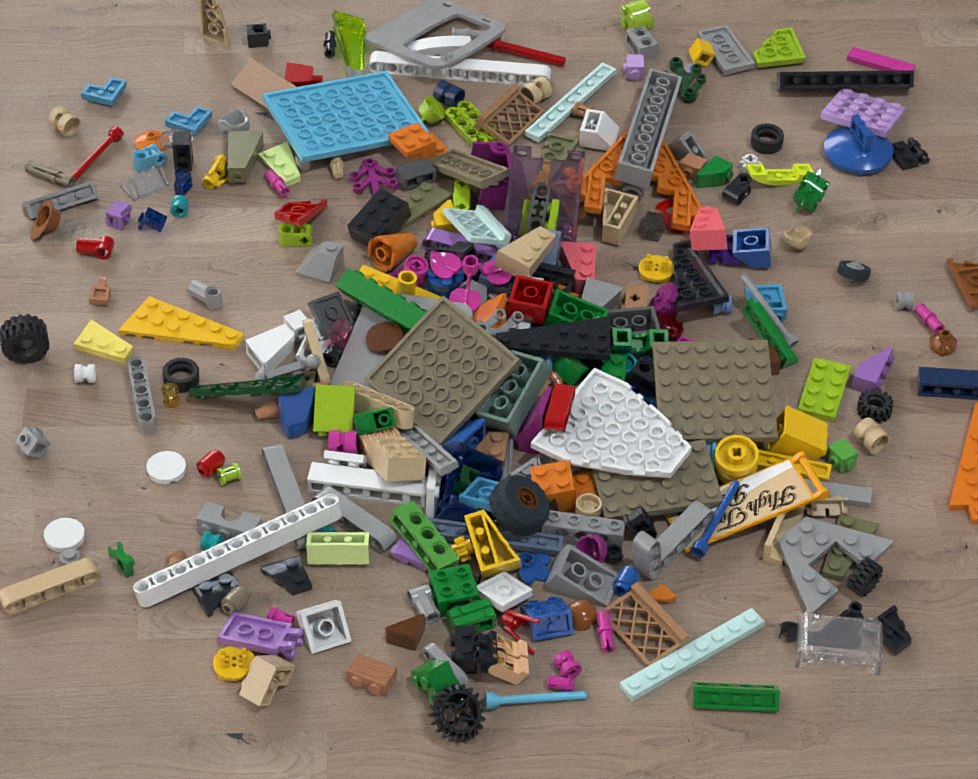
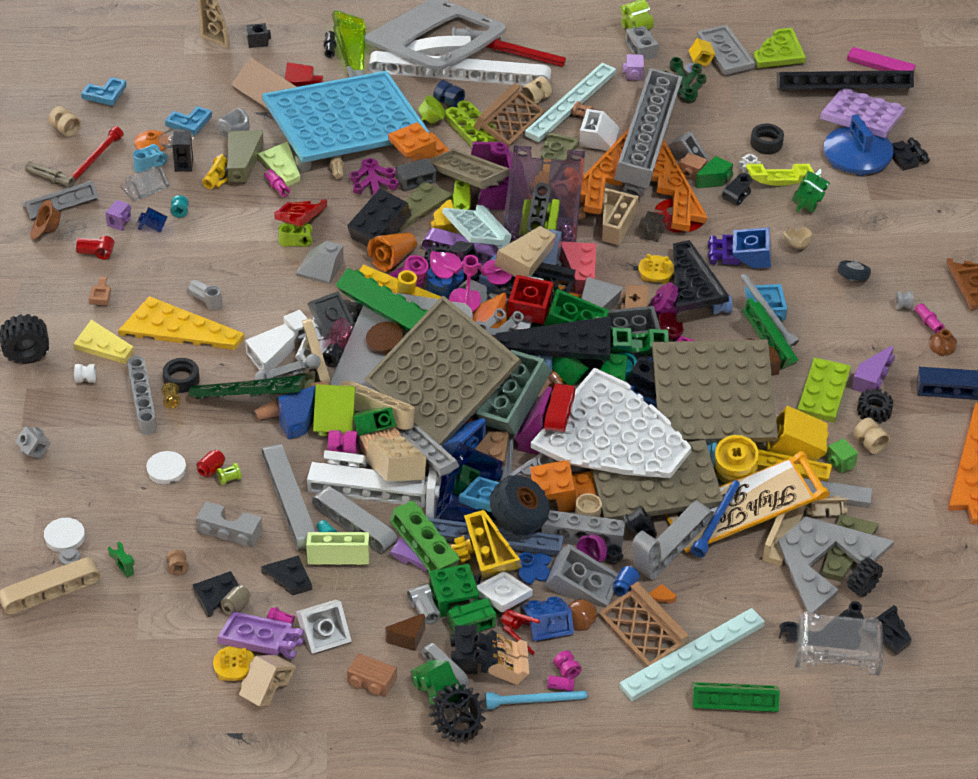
white beam [133,494,343,607] -> none
clear blue bracket [174,168,193,196] -> none
teal wheel [200,531,223,551] -> none
dark pink pin [596,610,615,653] -> none
coral wedge [690,206,728,250] -> none

